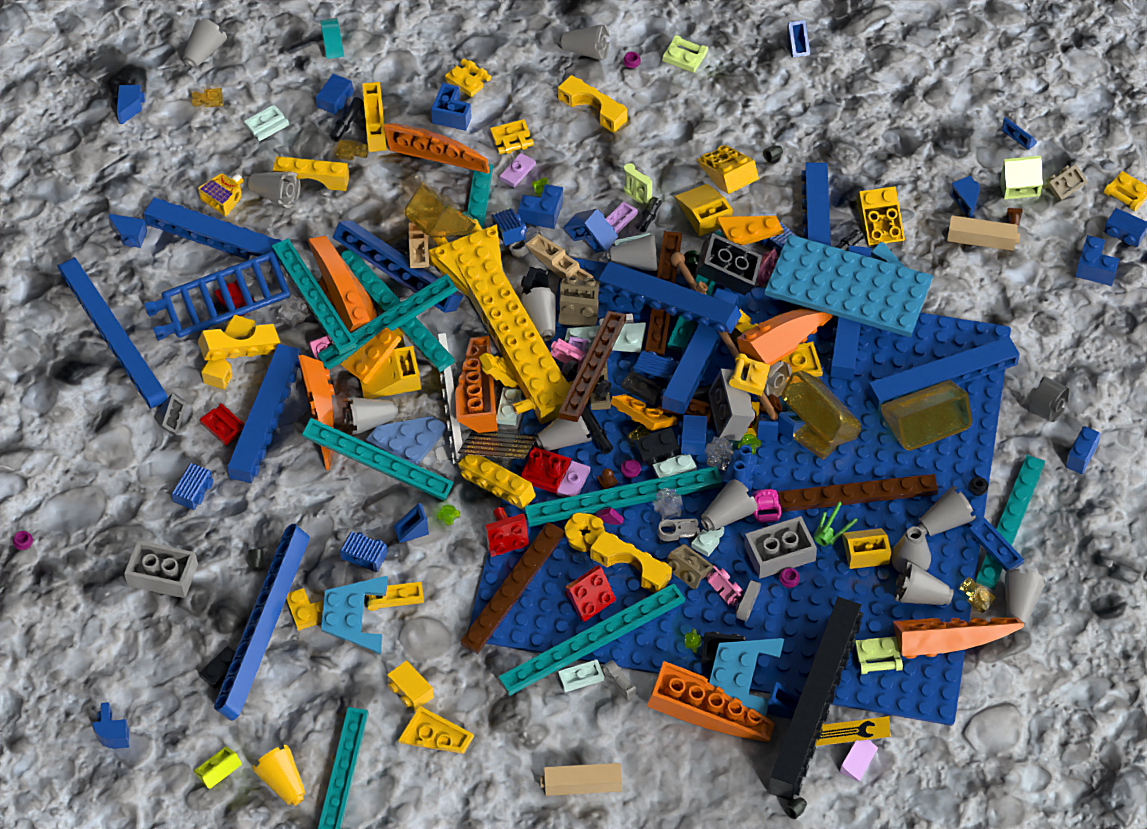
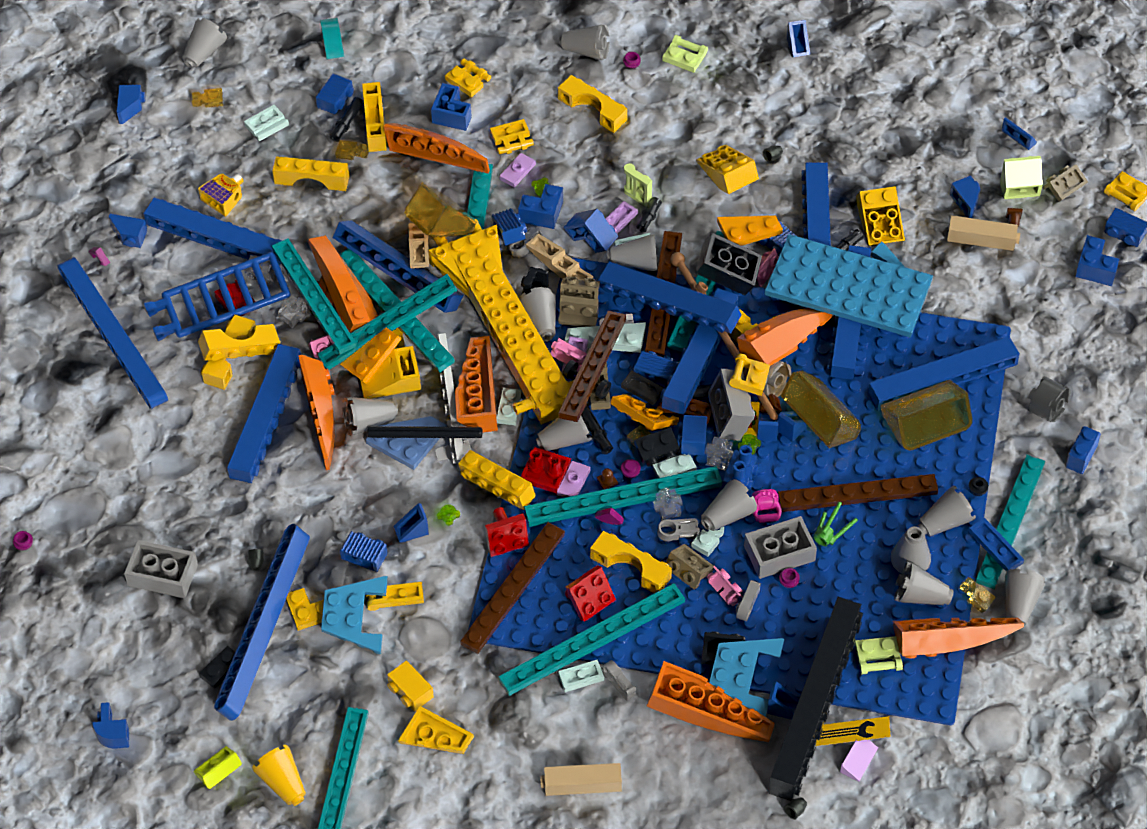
dark grey slope [154,394,187,436] -> none
blue brick [171,463,213,510] -> none
red plate [200,403,245,446] -> none
light grey cone [247,171,300,208] -> none
teal plate [302,418,454,501] -> none
sticker [457,430,538,459] -> none
yellow wing [479,353,519,389] -> none
yellow plate [565,513,605,552] -> none
yellow slope [674,184,733,237] -> none
dark green wheel [684,250,700,274] -> none
clear neon green plate [685,629,701,653] -> none
yellow tile [779,342,823,382] -> none
clear yellow plate [793,423,837,460] -> none
yellow slope [842,528,891,569] -> none
none -> magenta tile [89,247,110,266]
none -> black axle [367,426,483,438]

